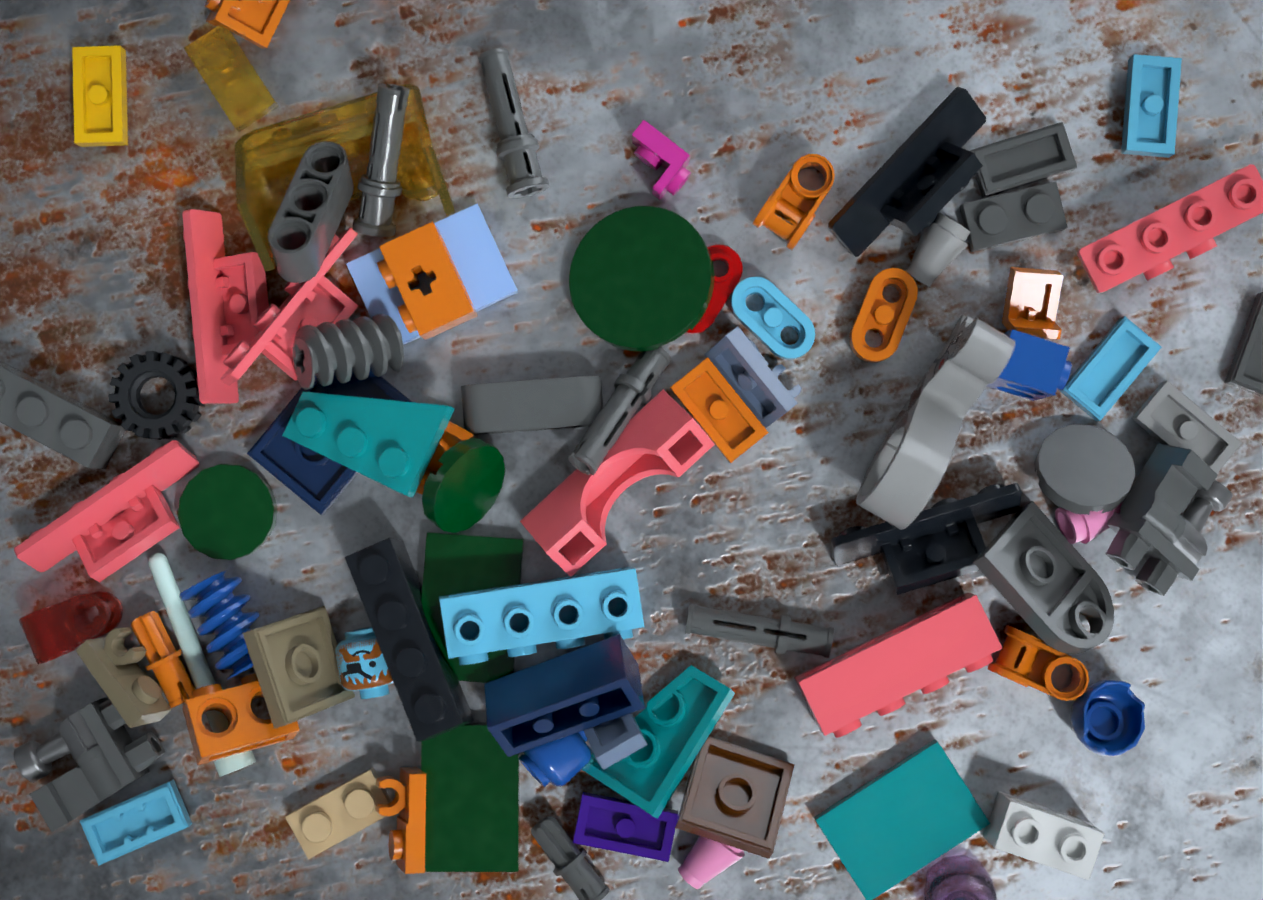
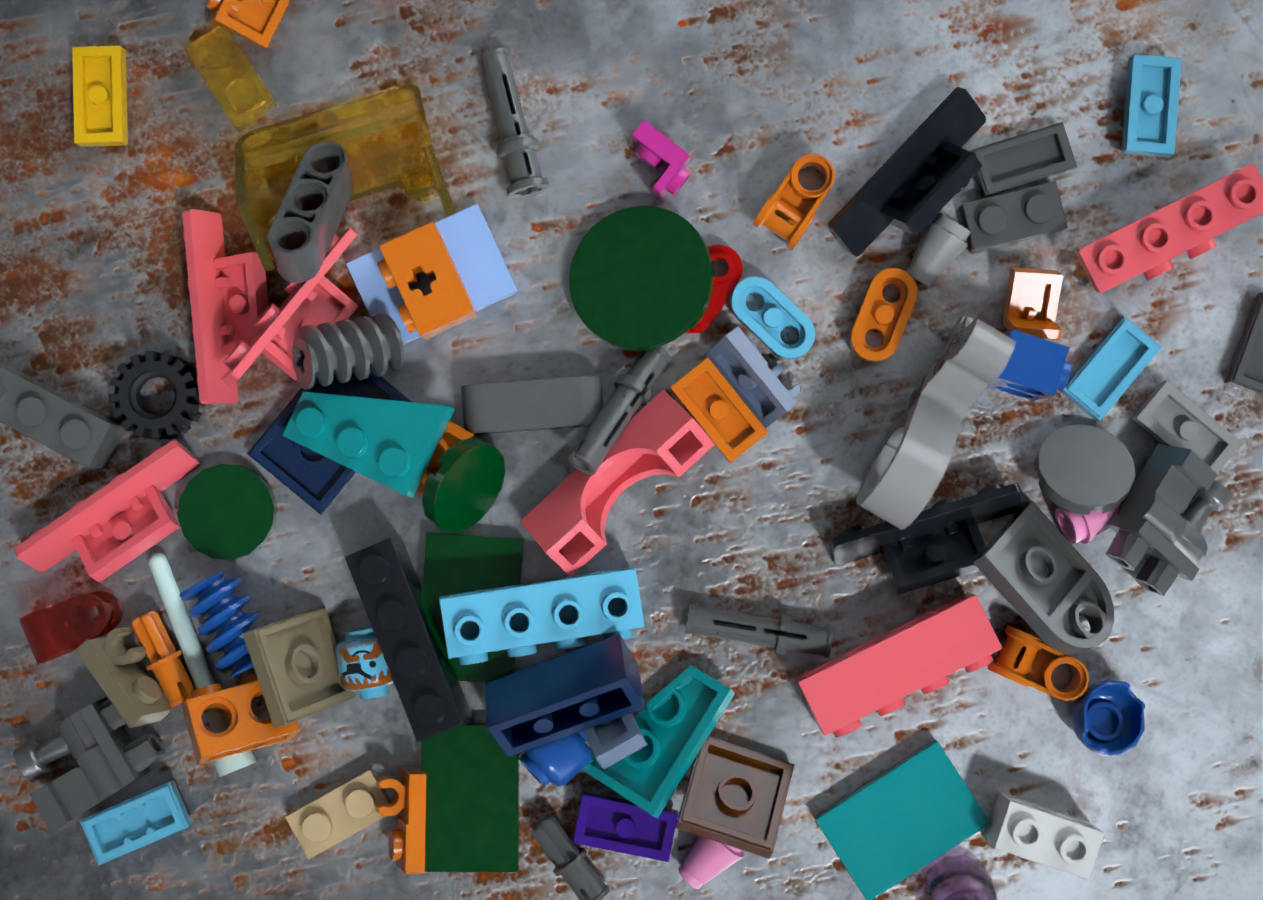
dark grey pin [352,83,410,237] -> none

